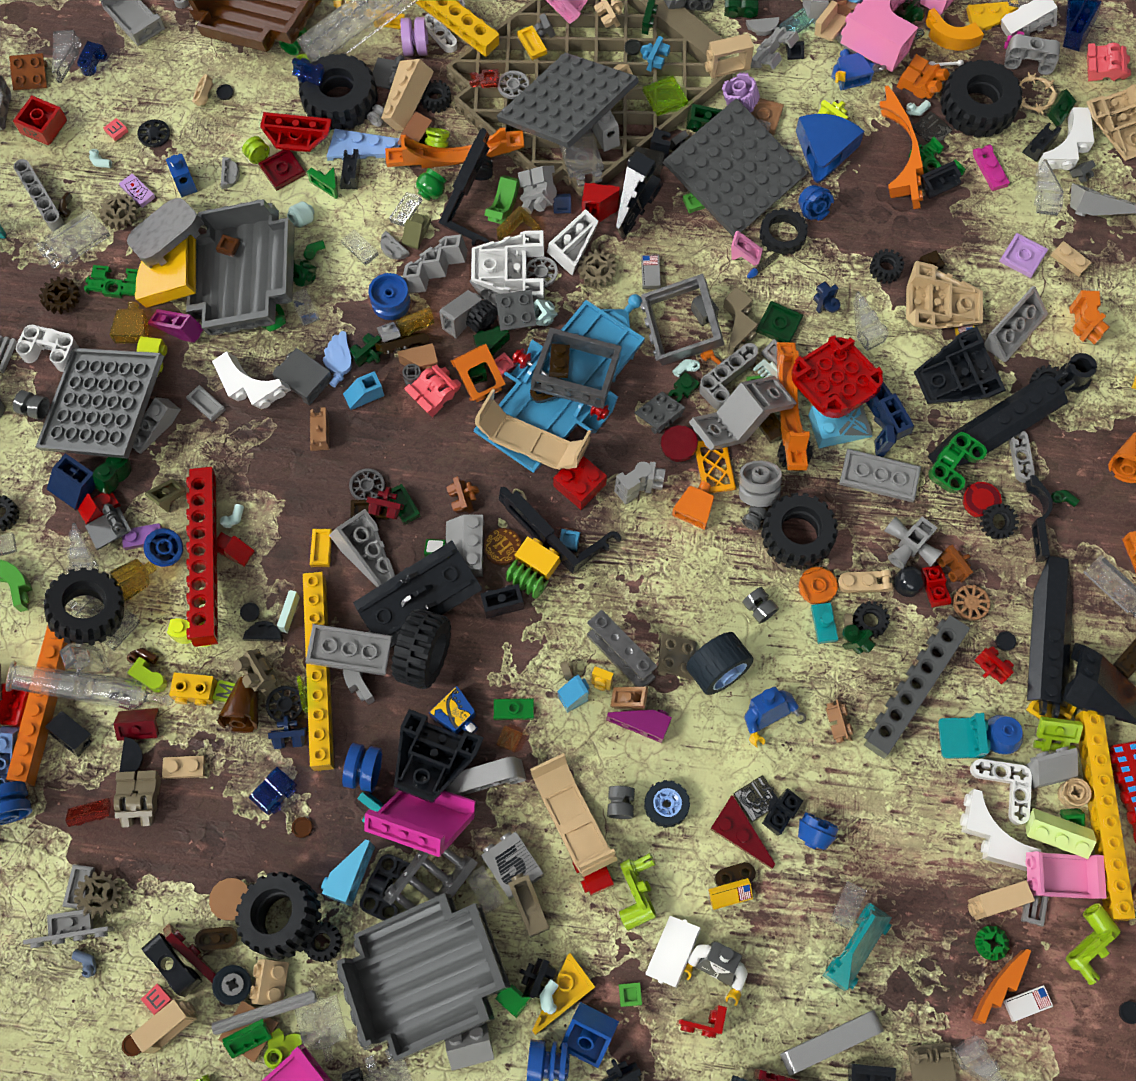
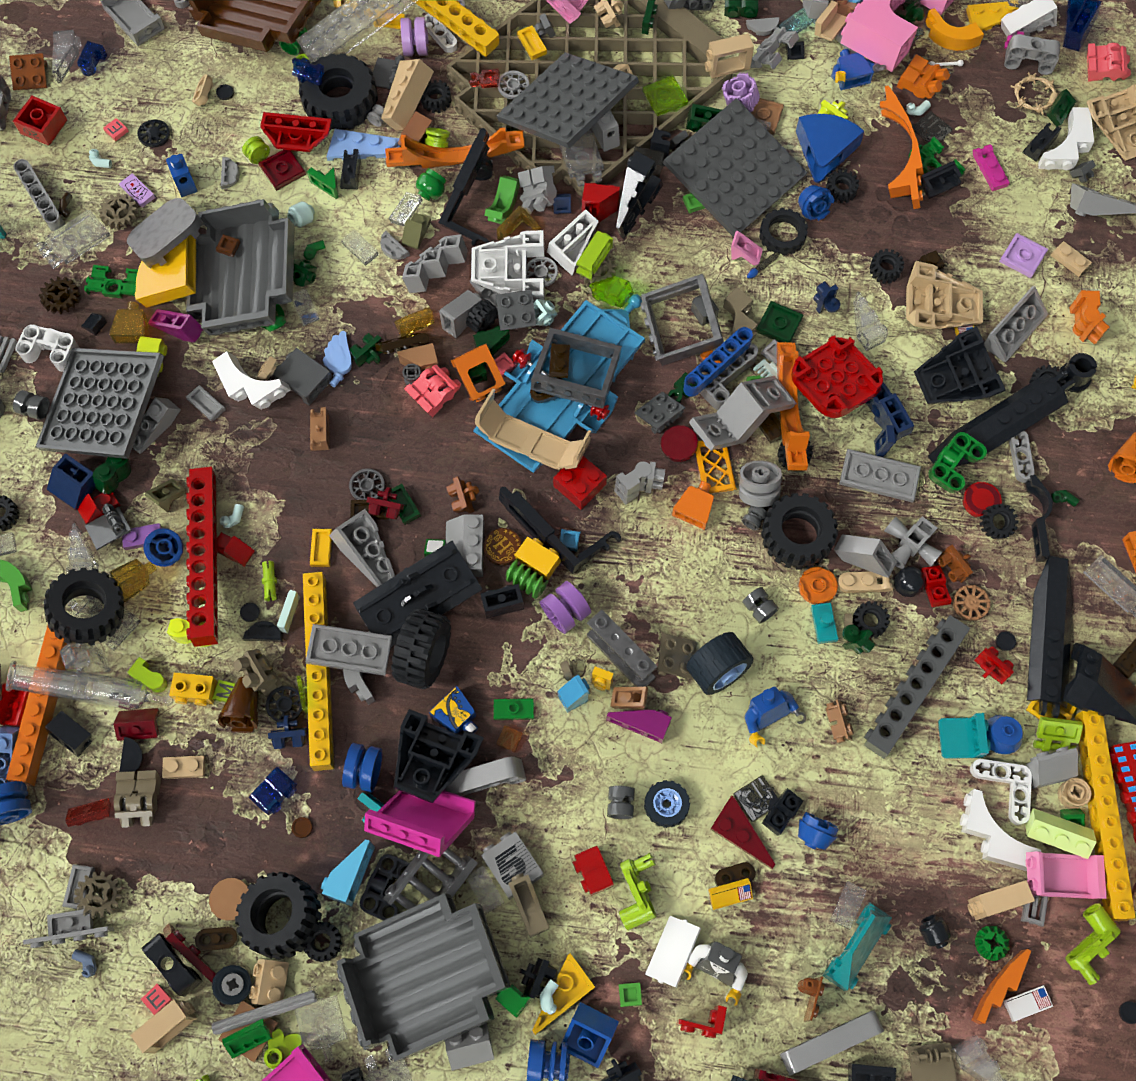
reddish brown piece [122,1034,141,1057] -> none
reddish brown arm [127,648,159,665] -> none
dark azure slope [343,371,384,410] -> none
blue wheel [368,273,411,320] -> none
light grey plate [377,322,401,343] -> none
tan windscreen [530,753,617,877] -> none
pearl dark grey piece [624,39,641,55] -> none
dark azure hips [640,36,671,72] -> none
light grey tile [641,255,661,289] -> none
light aqua arm [672,359,700,377] -> none
medium azure slope [808,405,873,448] -> none
black tyre [940,60,1023,137] -> none
clear slope [1034,159,1064,216] -> none
none -> black slope [81,313,107,336]
none -> tan plate [255,356,276,381]
none -> lime pin [261,561,277,601]
none -> medium lavender wheel [539,581,591,634]
none -> lime window [576,231,613,280]
none -> clear neon green slope [589,276,634,308]
none -> blue beam [683,327,753,397]
none -> dark orange hinge [798,976,825,1022]
none -> black tyre [826,169,859,204]
none -> light grey slope [834,534,897,578]
none -> black head [919,914,951,949]

